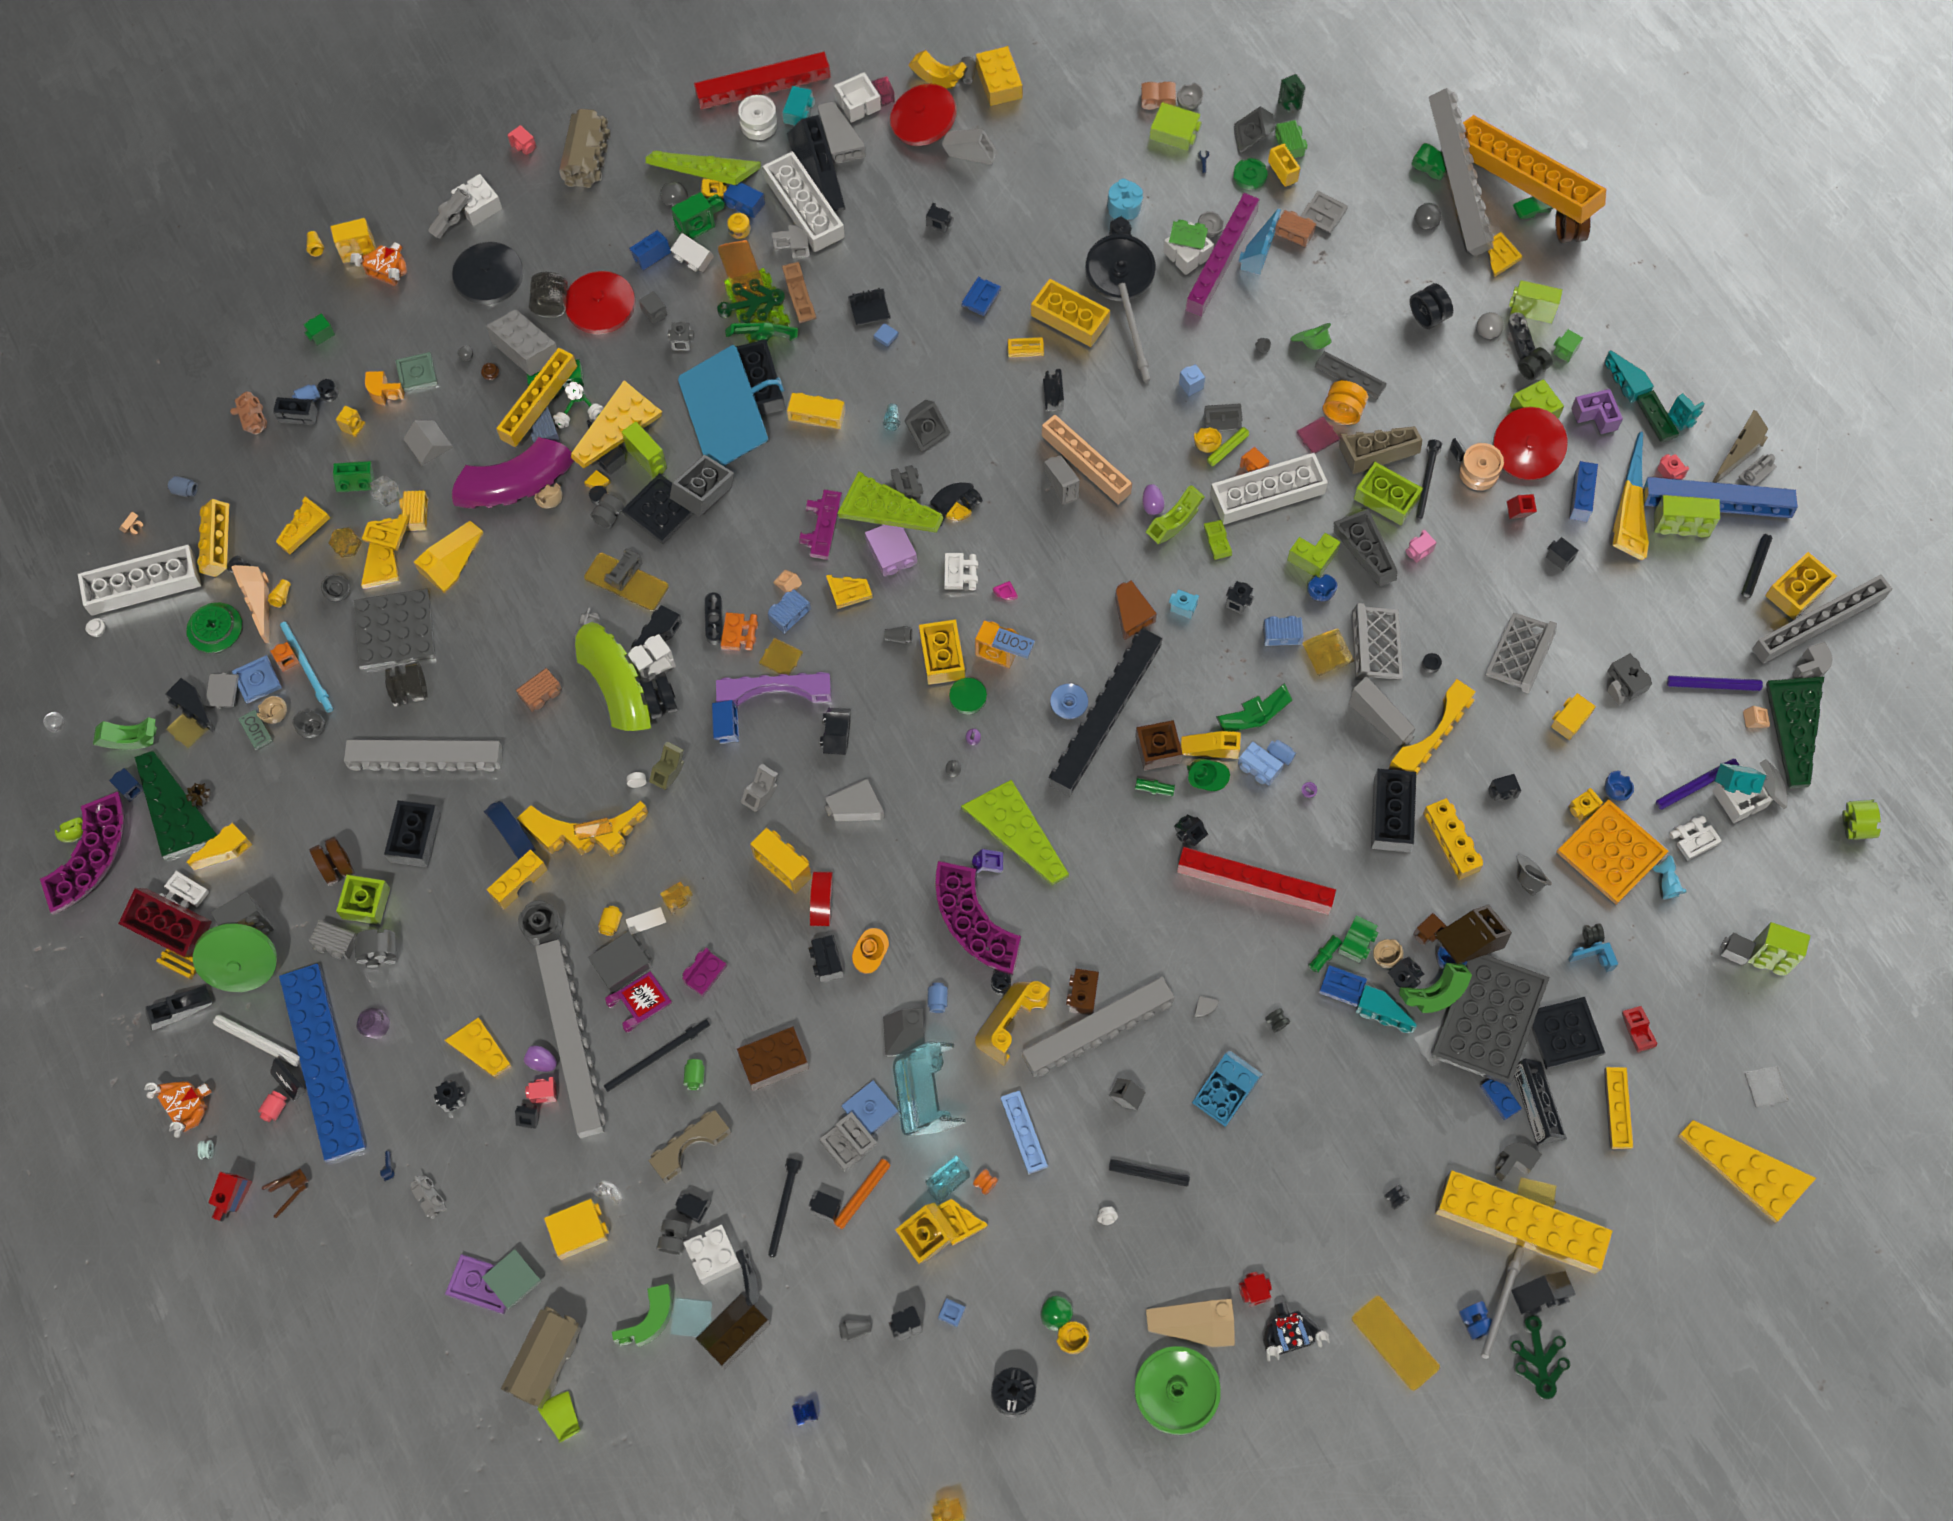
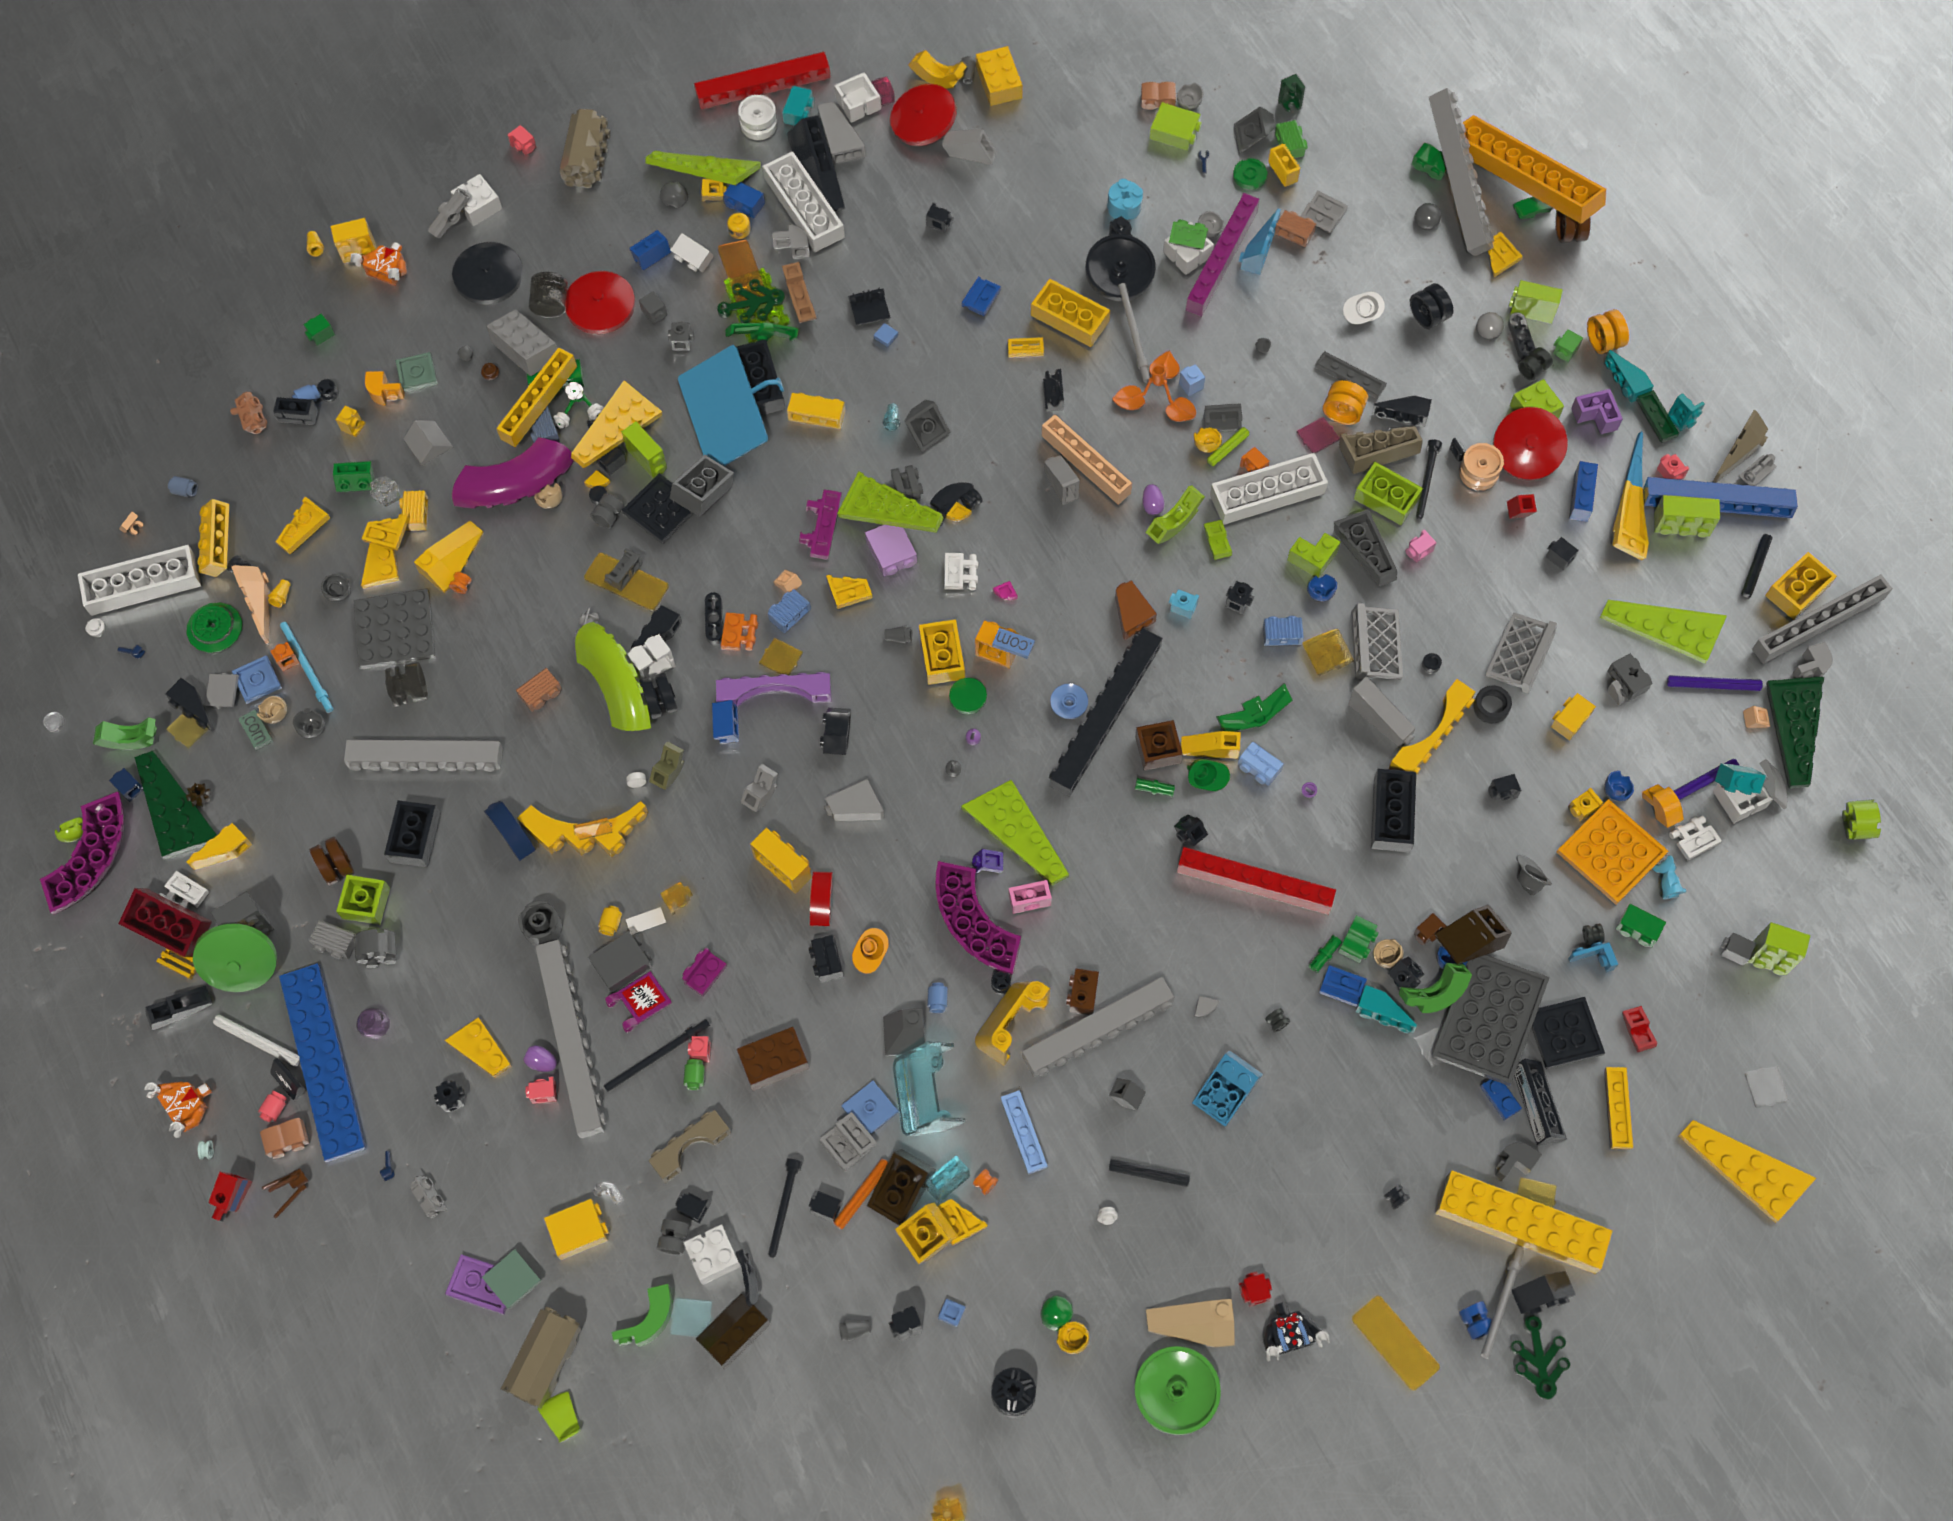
clear yellow brick [328,527,362,557] -> none
yellow arch [486,850,547,910] -> none
black tile [515,1103,538,1129] -> none
green brick [671,192,725,240] -> none
clear blue wheel [792,1399,818,1426] -> none
medium blue brick [1267,739,1296,766] -> none
bright green piece [1290,323,1332,350] -> none
yellow brick [1423,798,1483,880] -> none
none -> dark blue hand [118,645,145,659]
none -> nougat brick [260,1118,309,1159]
none -> orange wheel [449,572,472,594]
none -> coral brick [688,1036,711,1063]
none -> dark brown slope [867,1149,936,1226]
none -> bright pink brick [1009,880,1052,914]
none -> orange plant [1112,350,1196,422]
none -> white piece [1343,292,1385,324]
none -> black slope [1372,395,1432,427]
none -> black tyre [1473,685,1512,724]
none -> light orange wheel [1587,309,1629,355]
none -> lime wing [1600,600,1727,664]
none -> green brick [1616,904,1666,948]
none -> light orange brick [1642,784,1684,828]

